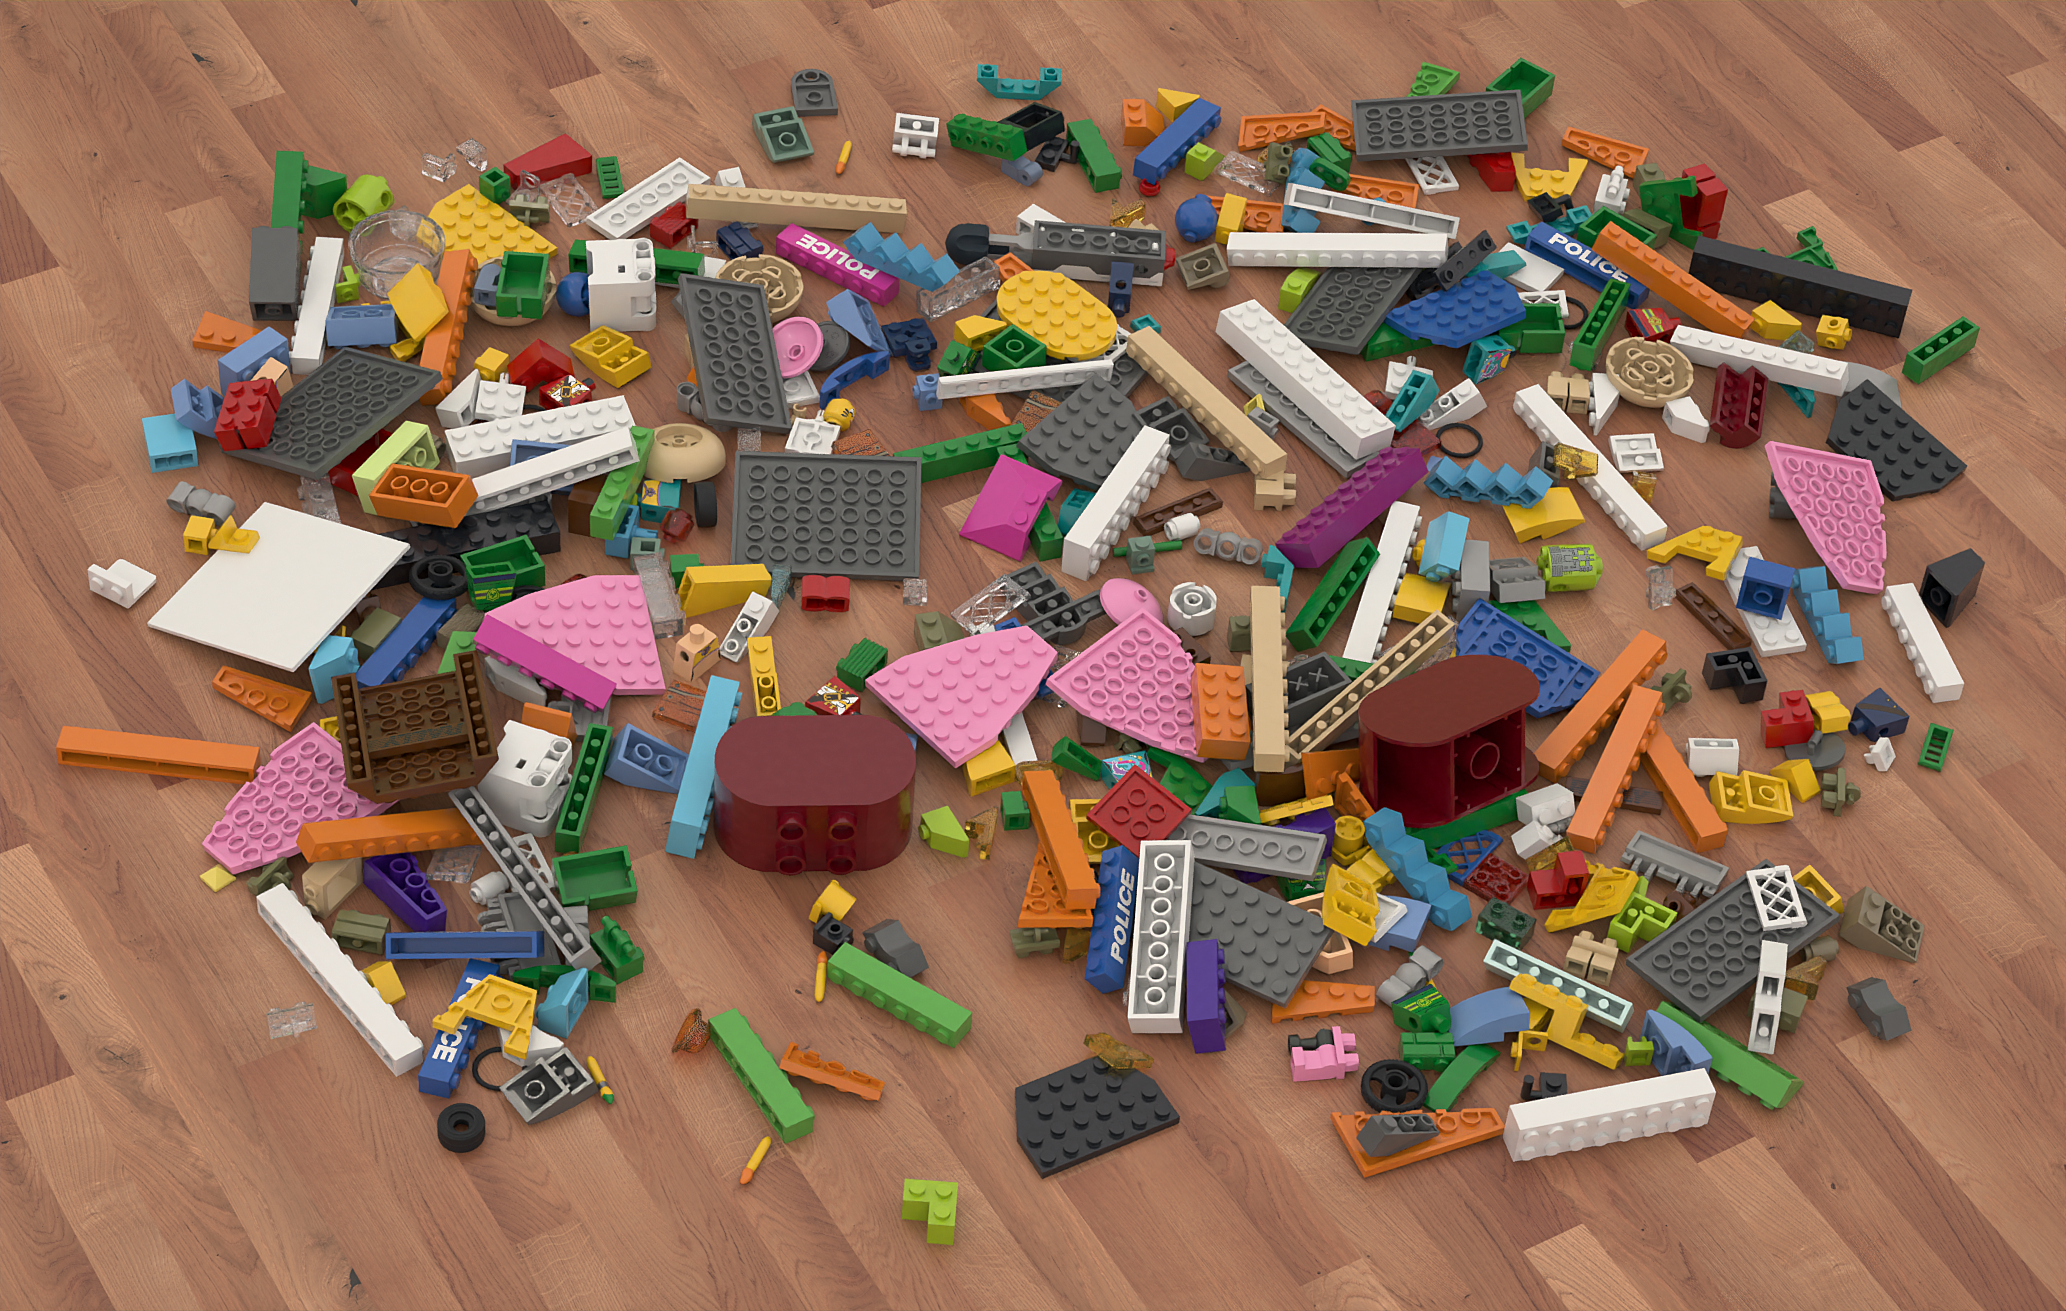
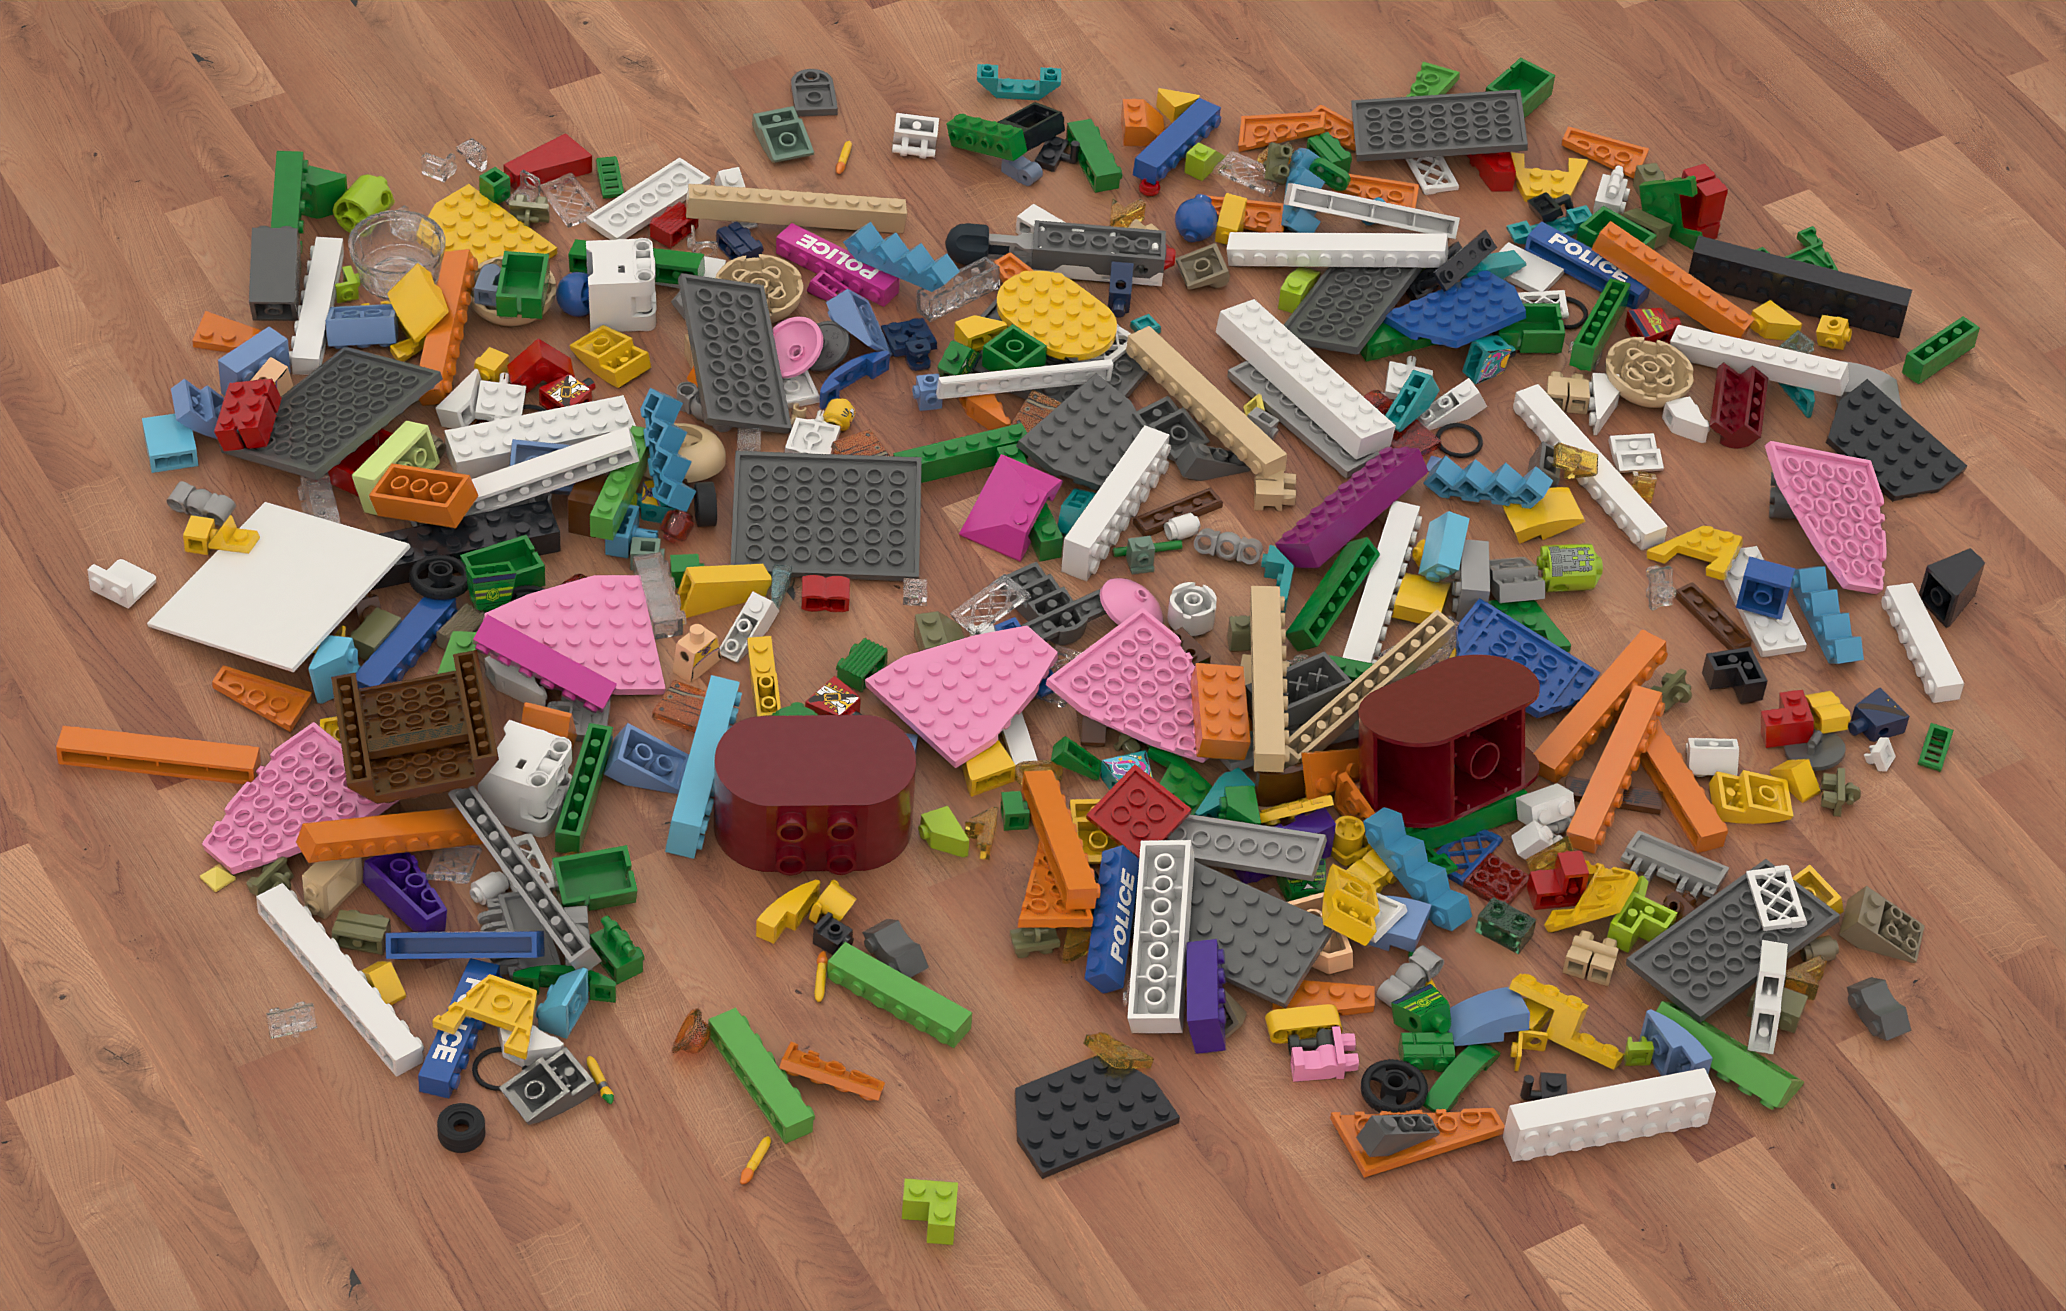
light aqua brick [1483,939,1634,1033] -> none
none -> dark azure brick [640,388,696,512]
none -> yellow slope [756,879,820,944]
none -> dark pink slope [807,270,856,301]
none -> yellow beam [1265,1004,1343,1044]

